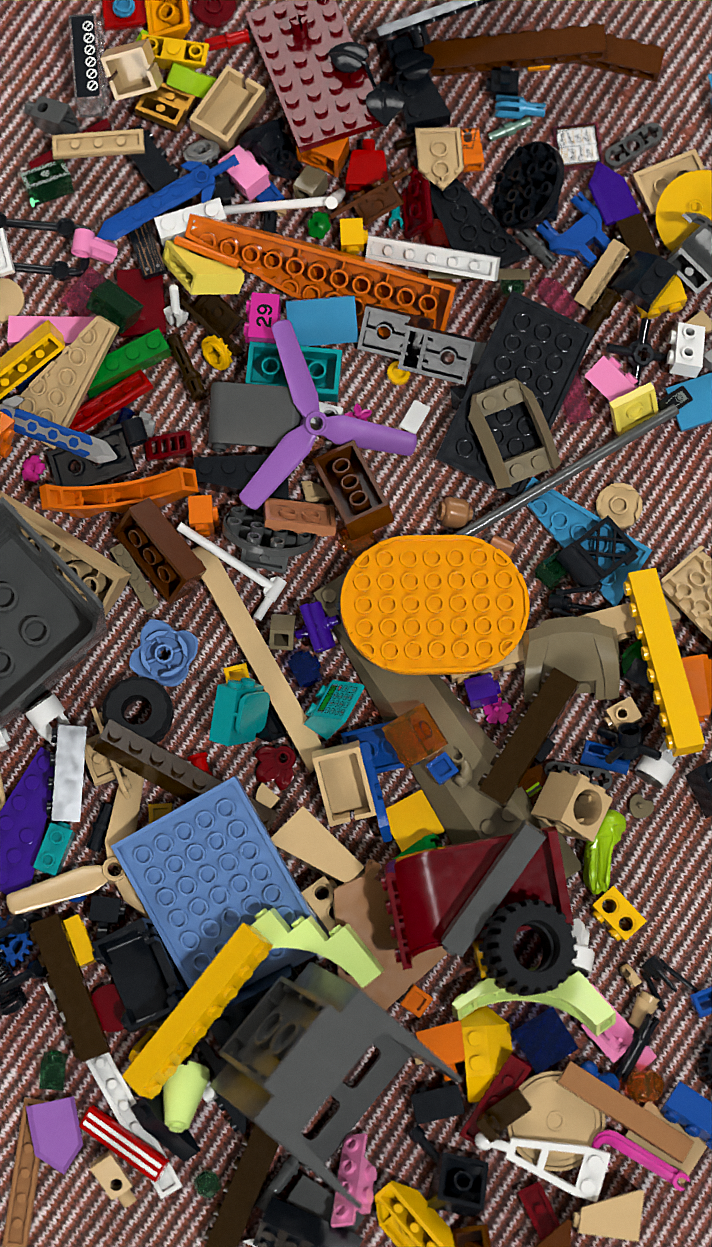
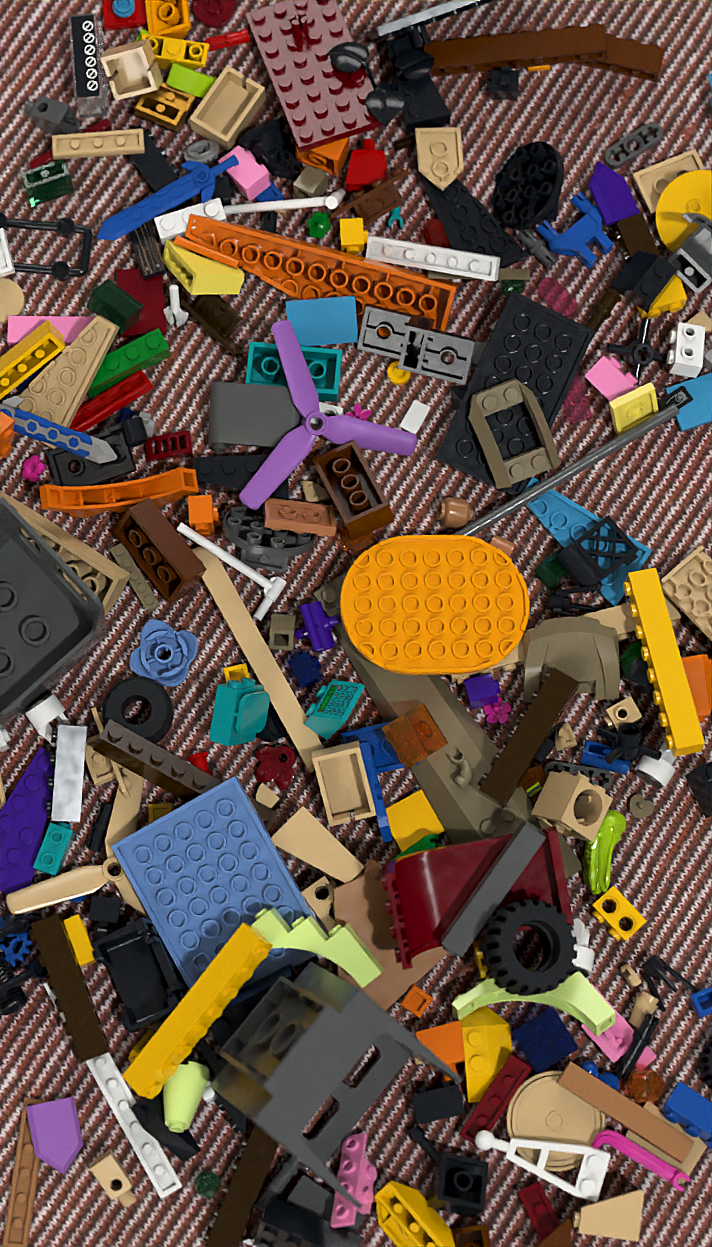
clear green bracket [39,1050,68,1091] -> none
clear pink brick [61,266,110,317] -> none
bright pink piece [71,228,118,264] -> none
red tile [79,1105,170,1183] -> none
dark red tile [92,984,126,1033] -> none
dark brown pin [167,334,209,403] -> none
yellow gear [201,335,233,370] -> none
dark pink brick [244,292,281,344] -> none
dark red tile [401,166,434,239] -> none
blue tile [426,752,459,786] -> none
orange leg [460,127,484,173] -> none
dark brown bracket [476,1089,532,1144] -> none
sand green bar [487,116,532,142] -> none
dark azure arm [495,94,546,119] -> none
tile [552,122,604,172] -> none
tan piece [574,239,630,310] -> none
tan tile [596,483,643,529] -> none
none -> tan tile [555,723,577,751]

